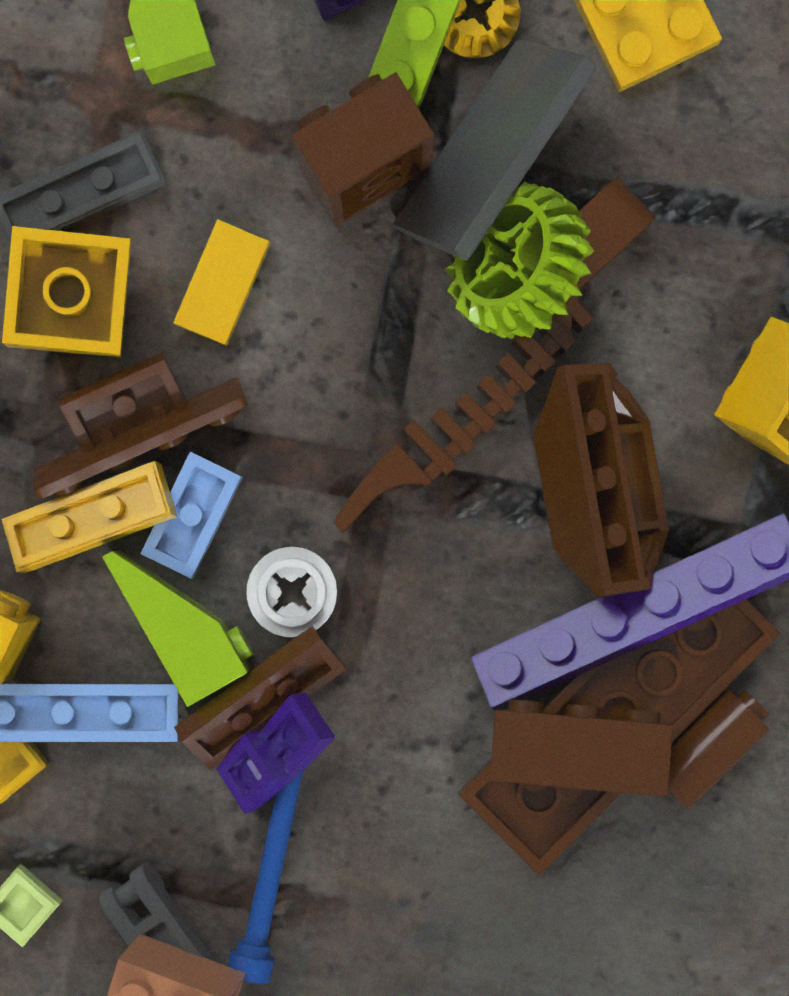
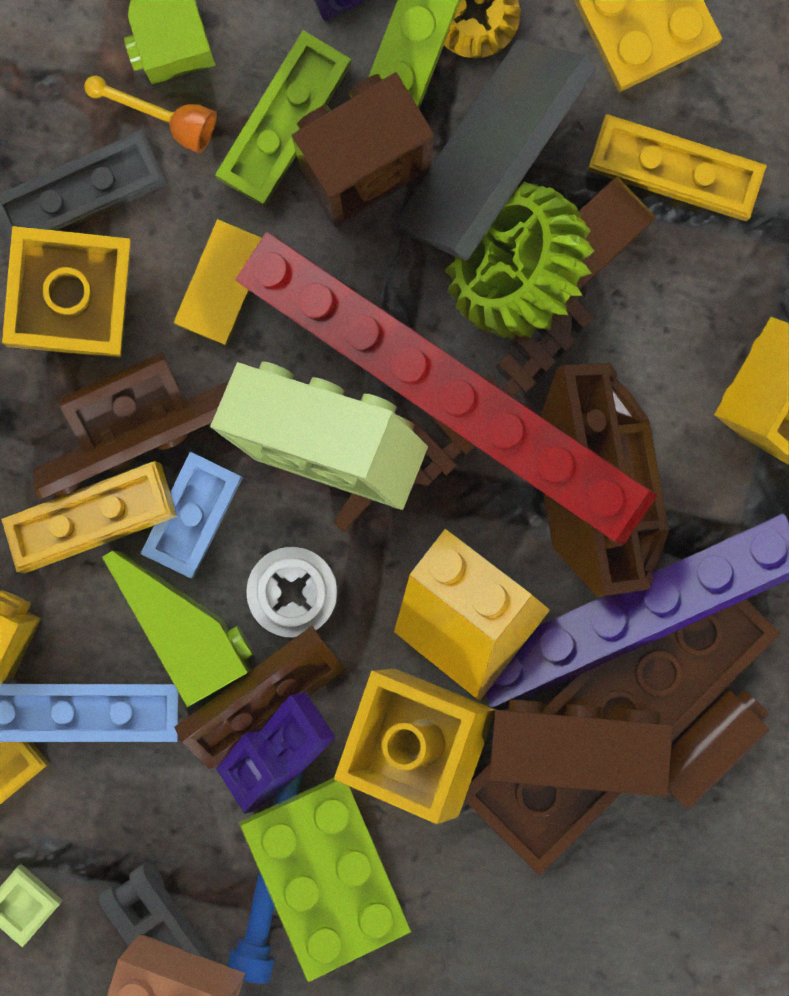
none -> hinge [84,76,217,154]
none -> yellowish green brick [210,361,428,510]
none -> lime plate [215,30,352,208]
none -> red brick [235,232,658,544]
none -> lime plate [238,778,411,982]
none -> yellow brick [334,668,496,824]
none -> yellow slope [394,529,550,701]
none -> yellow tile [587,114,767,221]

